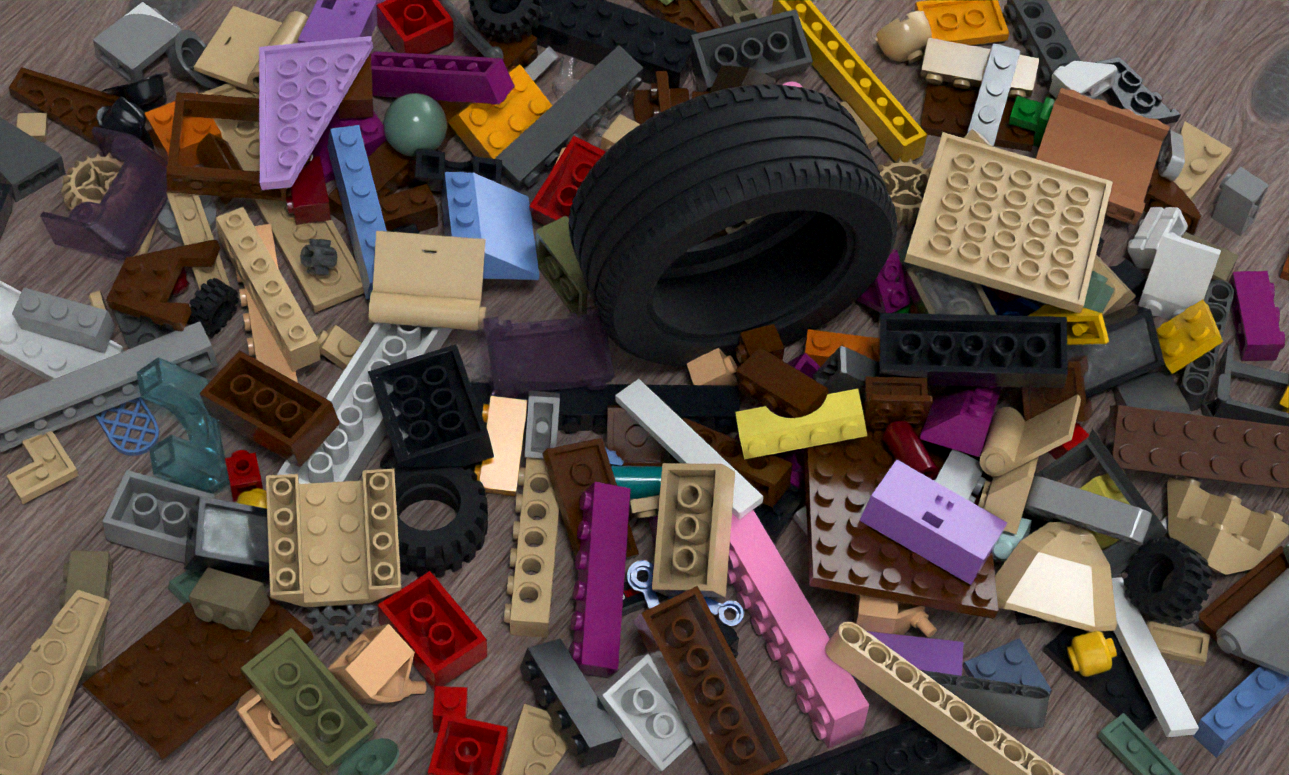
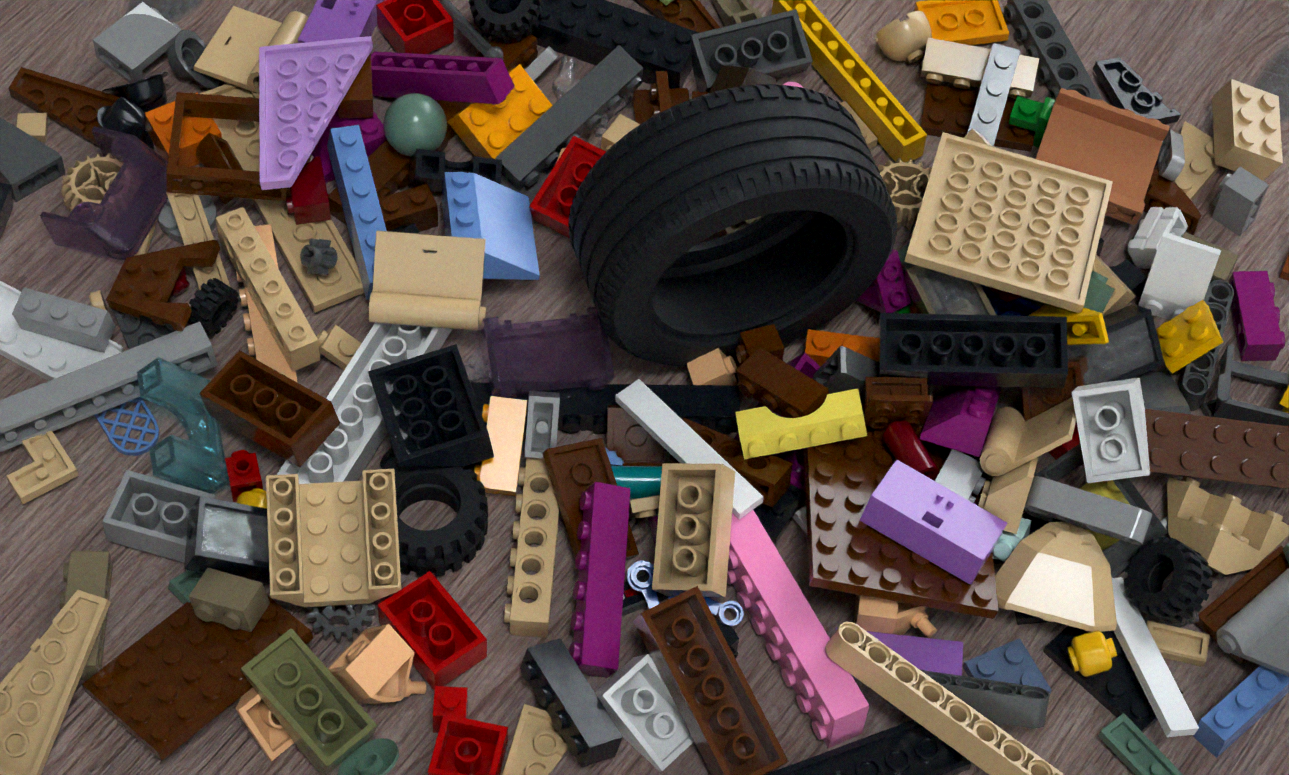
olive slope [535,216,588,327] -> none
white slope [1049,61,1118,99] -> none
none -> white slope [1072,378,1150,483]
none -> tan brick [1212,79,1283,181]

